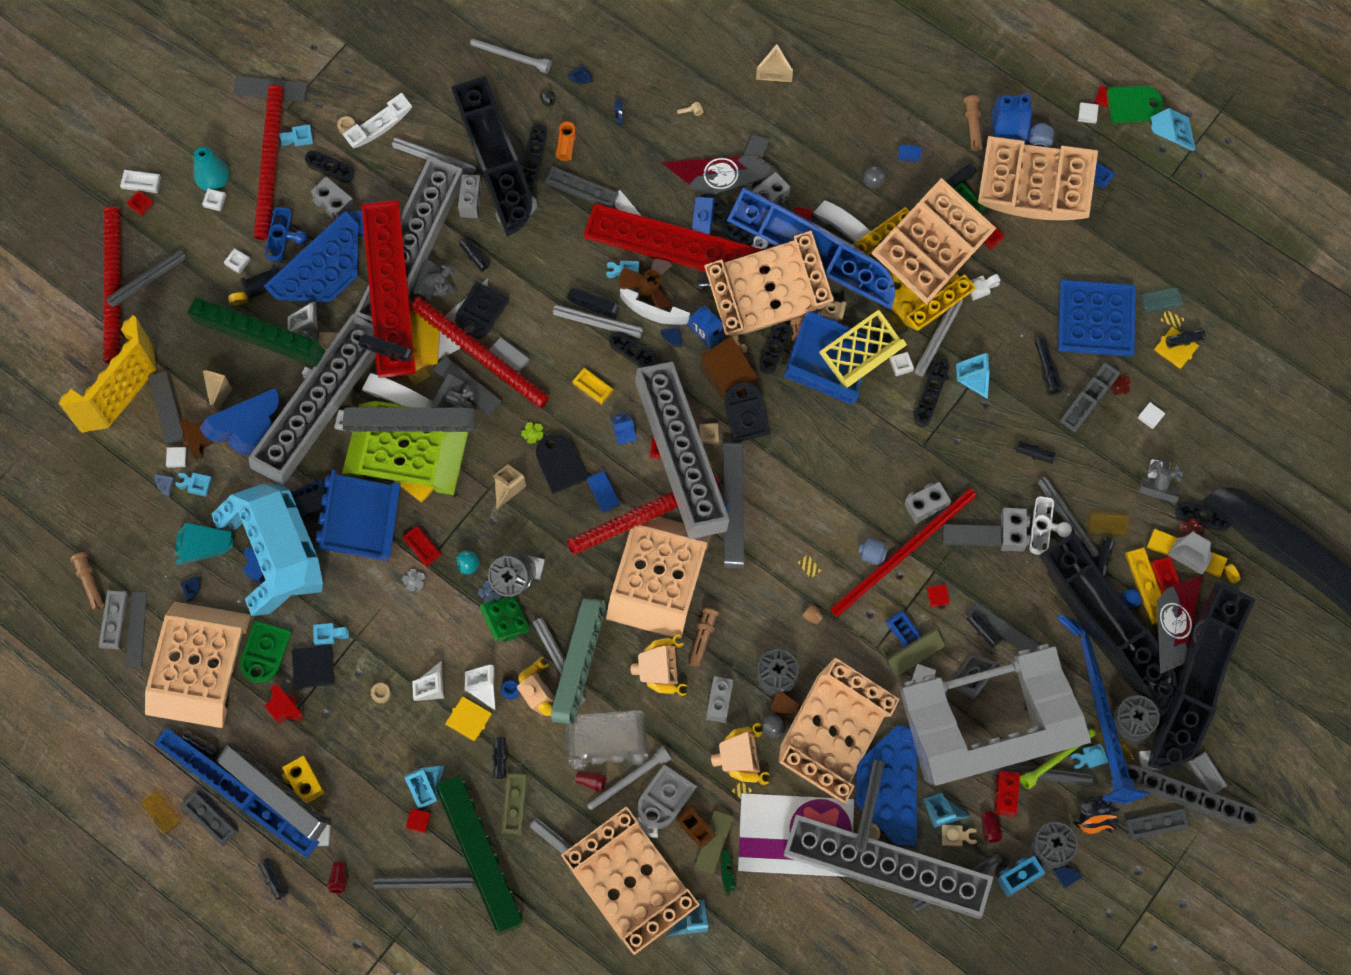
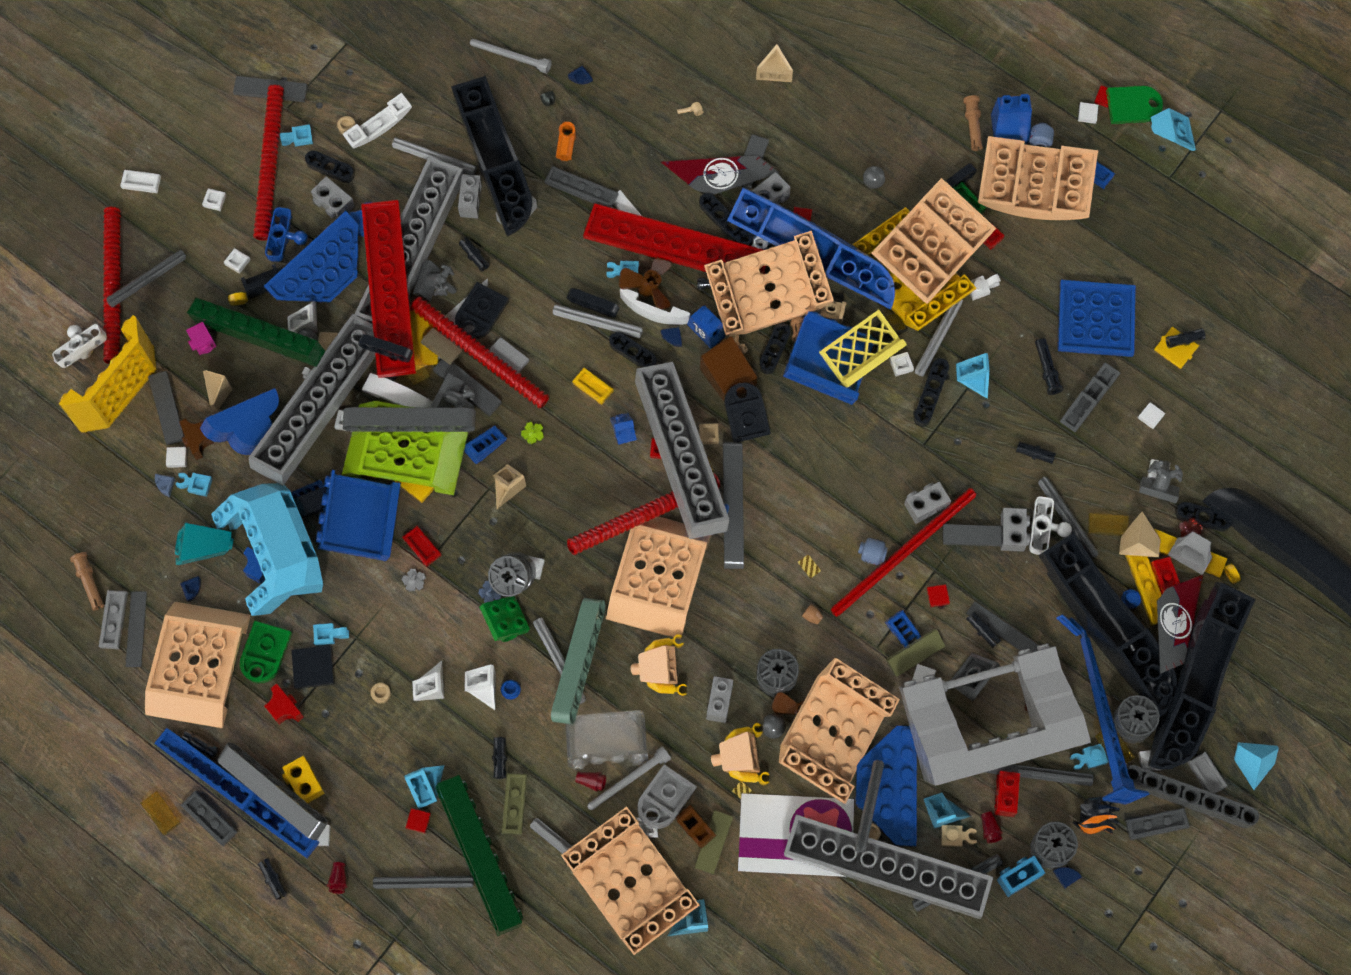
red tile [126,191,154,217] -> none
teal cone [193,147,230,191] -> none
yellow piece [445,696,492,742] -> none
teal piece [456,550,479,575] -> none
light nougat torso [517,657,555,716] -> none
black beam [522,124,547,191] -> none
black tile [536,434,587,494] -> none
blue tile [587,471,620,513] -> none
dark blue tile [614,100,623,125] -> none
medium nougat pin [688,608,719,668] -> none
blue plate [692,197,715,235] -> none
dark green slope [721,850,737,896] -> none
white slope [813,200,871,243] -> none
blue piece [898,145,921,162] -> none
lime piece [1020,729,1096,790] -> none
black pin [1096,538,1115,578] -> none
clear red plant [1110,374,1131,396] -> none
clear light blue tile [1140,287,1183,314] -> none
clear yellow sticker [1161,310,1184,329] -> none
none -> white piece [52,324,107,368]
none -> dark pink brick [186,321,217,355]
none -> dark tan tile [421,328,463,365]
none -> blue slope [465,425,507,464]
none -> tan slope [1119,511,1160,557]
none -> medium azure slope [1234,742,1279,790]

